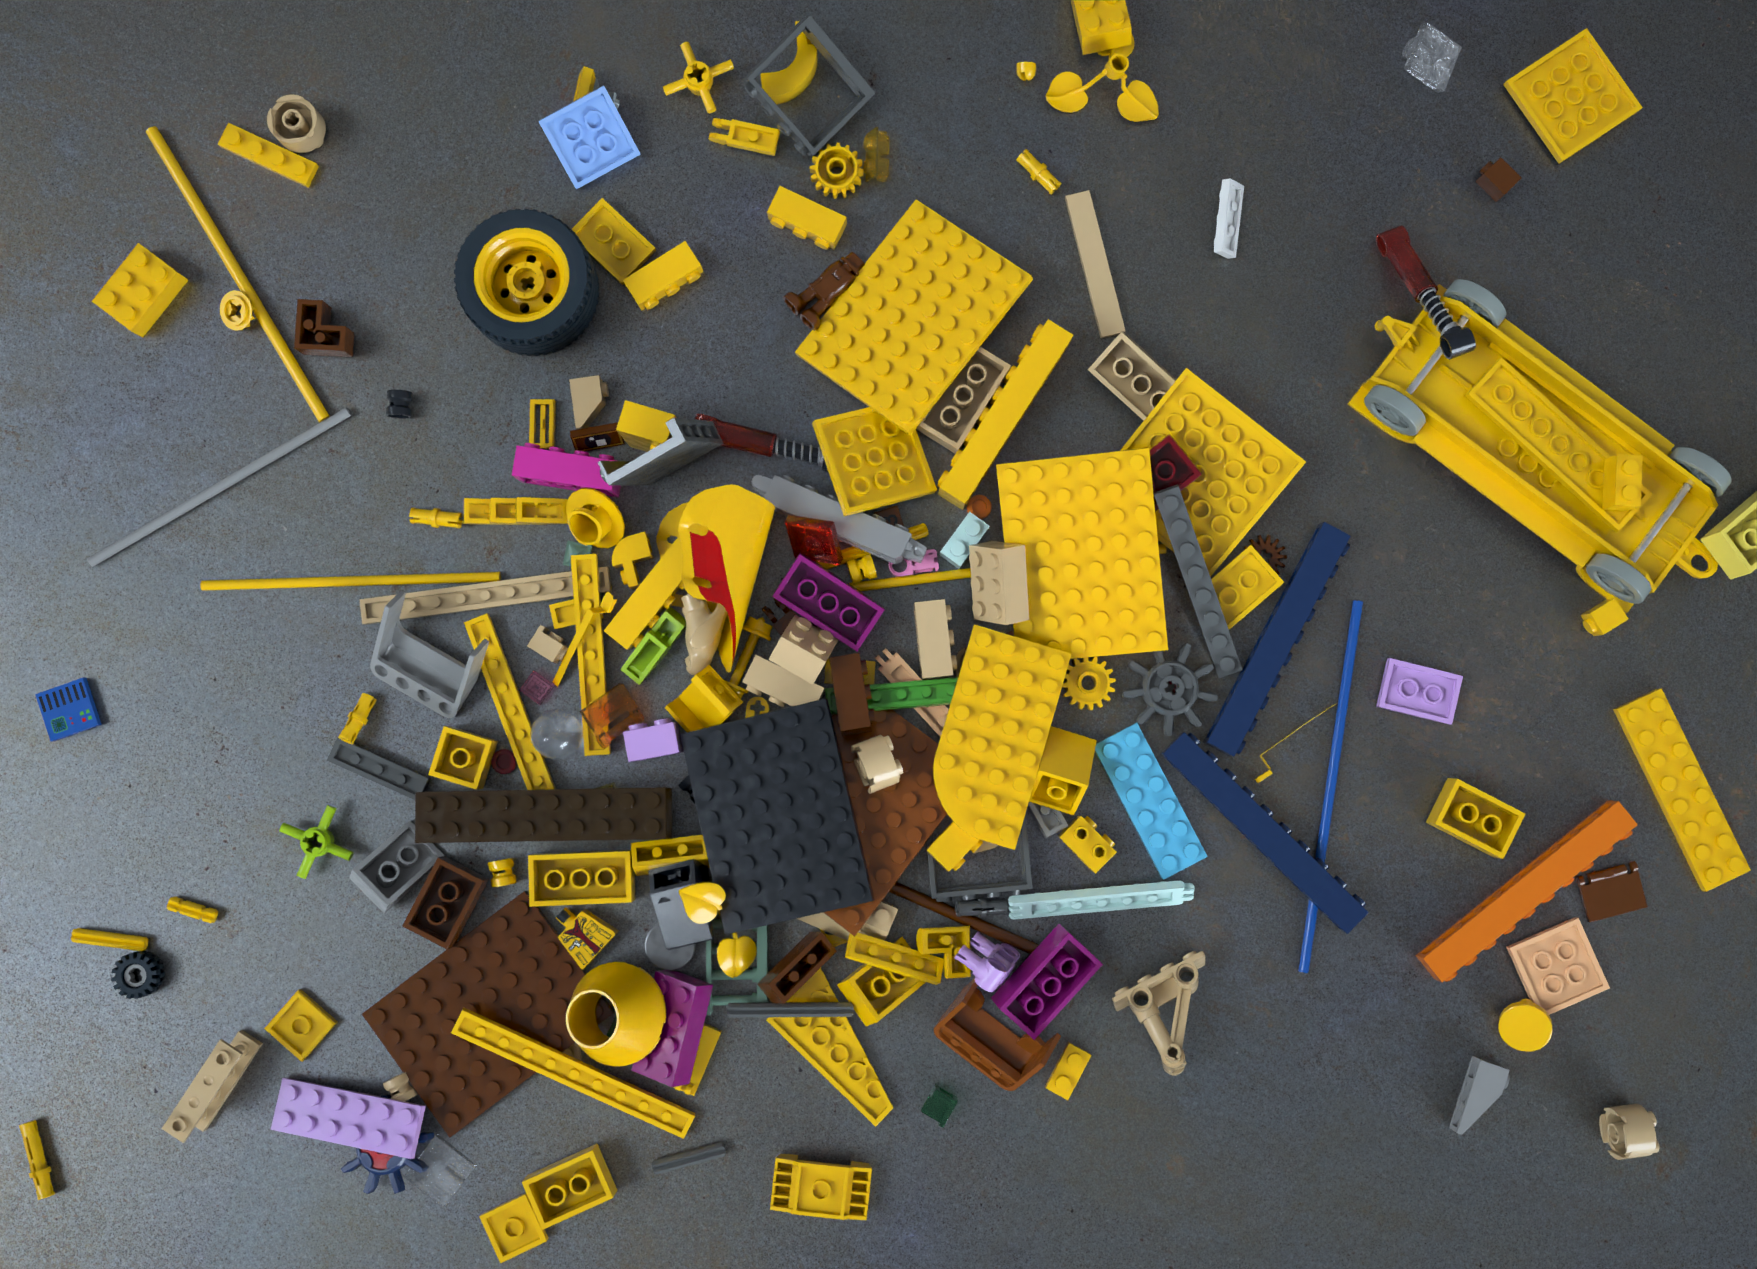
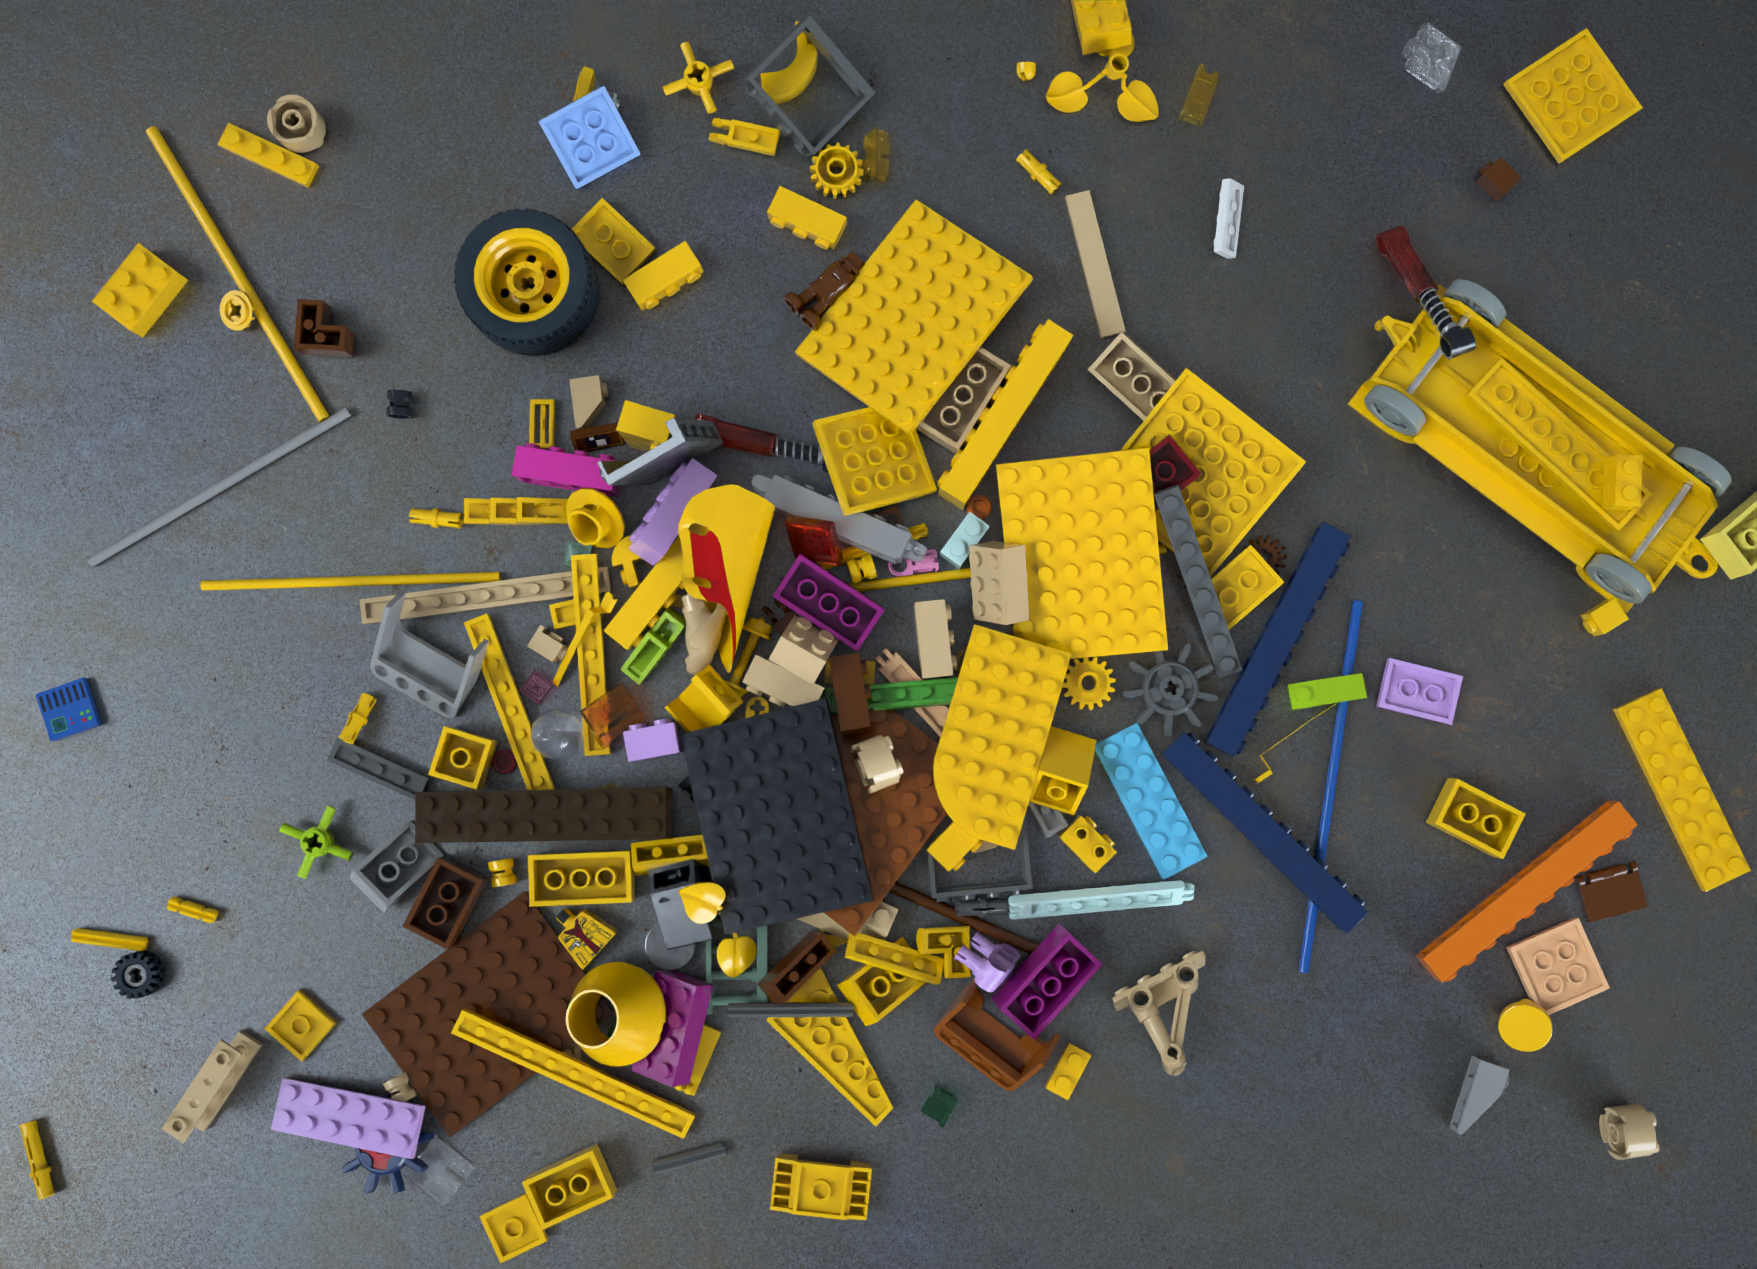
none -> lavender brick [628,458,717,566]
none -> clear yellow hinge [1178,64,1219,126]
none -> lime slope [1286,673,1367,711]

